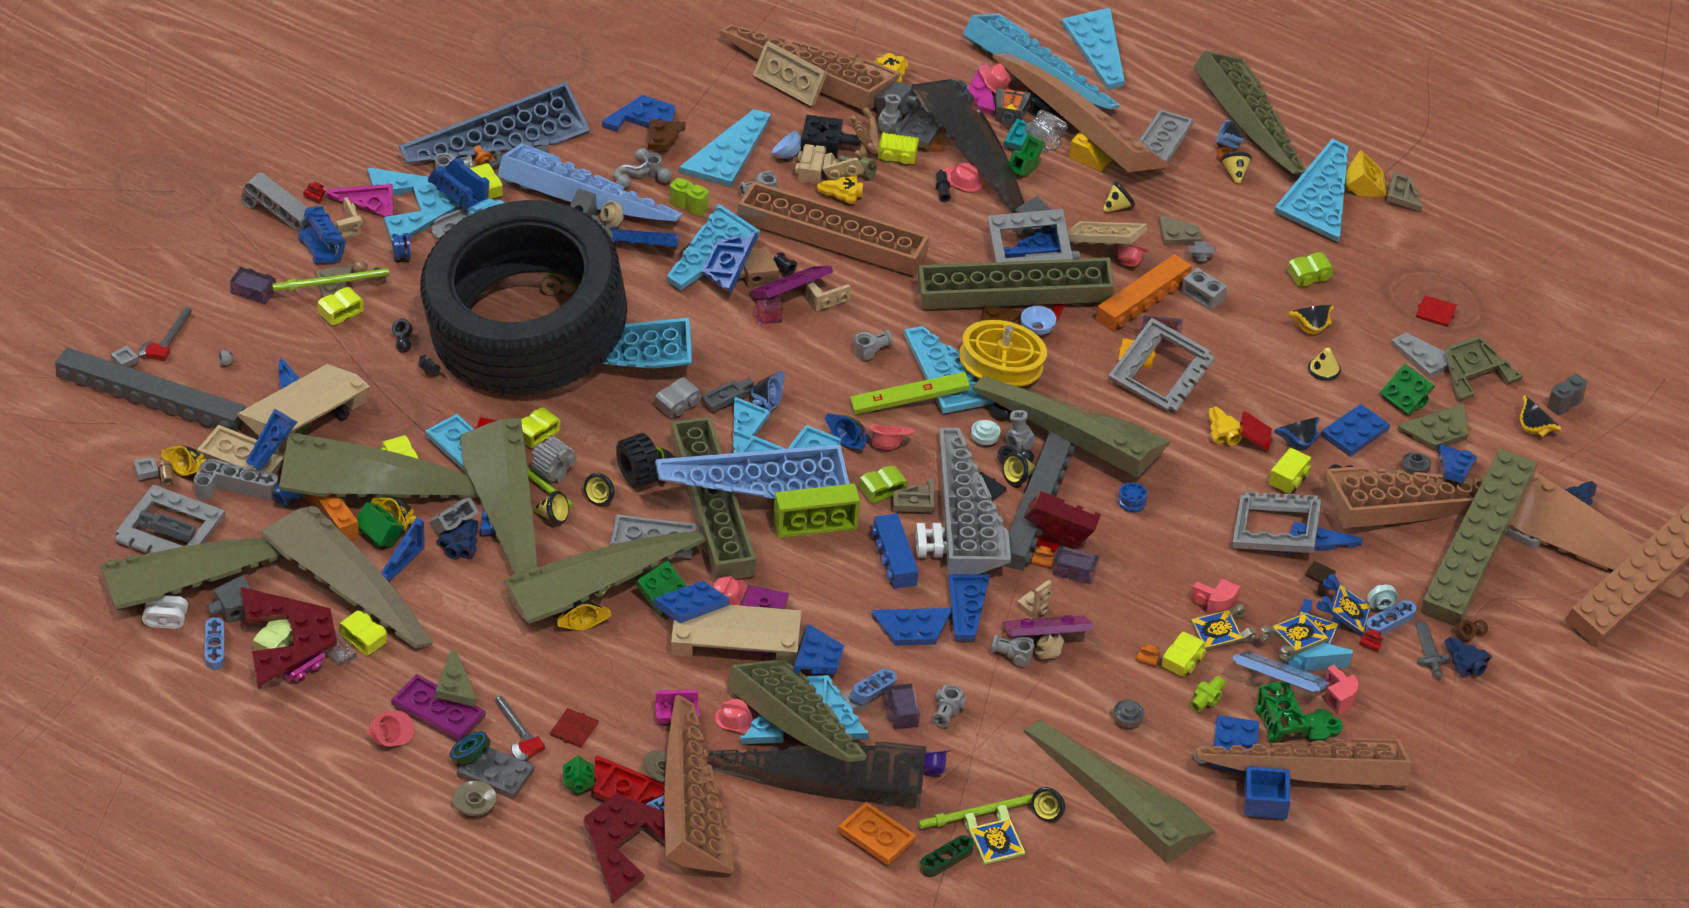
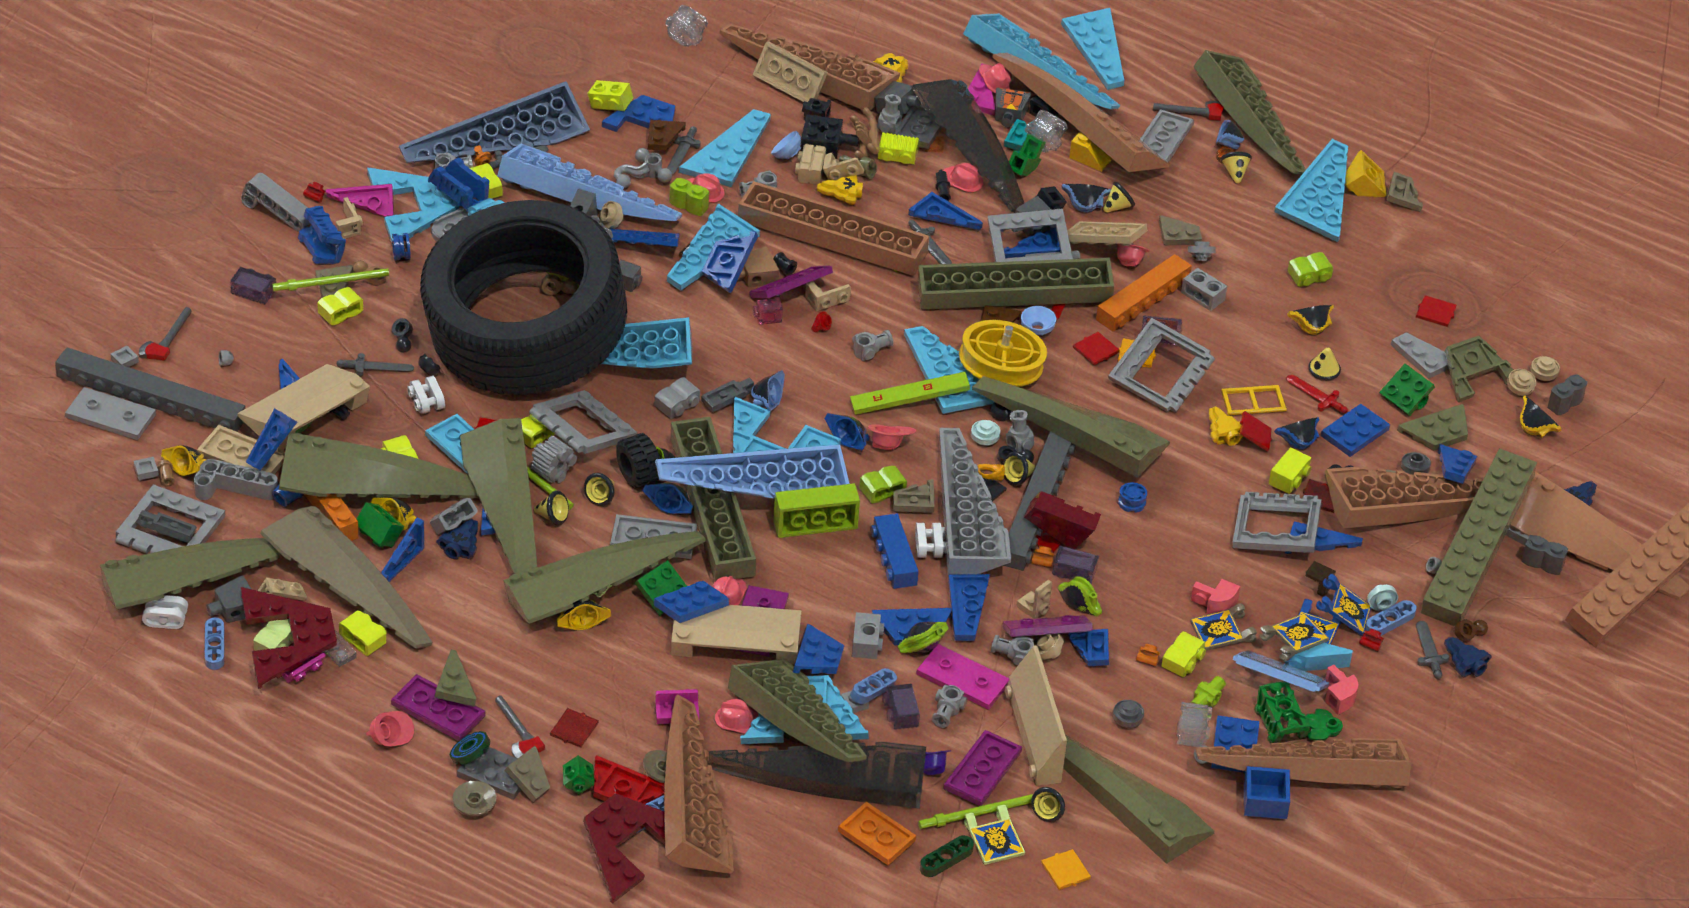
none -> light grey plate [65,387,156,440]
none -> tan bracket [258,578,307,601]
none -> dark grey sword [336,353,414,376]
none -> white brick [407,376,445,414]
none -> dark tan wing [505,746,550,802]
none -> light grey hinge [529,390,638,454]
none -> neon yellow brick [588,80,633,111]
none -> dark grey brick [619,259,643,292]
none -> blue hat [643,483,693,513]
none -> clear brick [665,5,708,47]
none -> dark grey sword [667,126,701,174]
none -> coral piece [687,173,725,203]
none -> black brick [802,98,832,120]
none -> red plate [811,311,832,332]
none -> light grey brick [852,612,884,659]
none -> lime hat [898,622,949,653]
none -> blue wing [908,192,983,230]
none -> dark grey sword [908,220,952,264]
none -> dark pink plate [916,644,1009,710]
none -> magenta plate [943,730,1022,806]
none -> light orange piece [977,464,1005,481]
none -> tan slope [1005,646,1067,786]
none -> black brick [1037,186,1067,210]
none -> light orange piece [1041,849,1091,890]
none -> hat [1057,576,1102,617]
none -> hat [1062,184,1111,212]
none -> blue wing [1068,629,1109,666]
none -> red piece [1073,332,1119,365]
none -> piece [1153,101,1225,121]
none -> clear brick [1176,702,1212,747]
none -> yellow window [1221,385,1287,415]
none -> red sword [1286,375,1348,414]
none -> clear red piece [1302,479,1335,513]
none -> light grey hinge [1426,557,1442,574]
none -> tan plate [1507,369,1536,396]
none -> dark grey brick [1522,535,1568,575]
none -> tan plate [1530,356,1560,381]

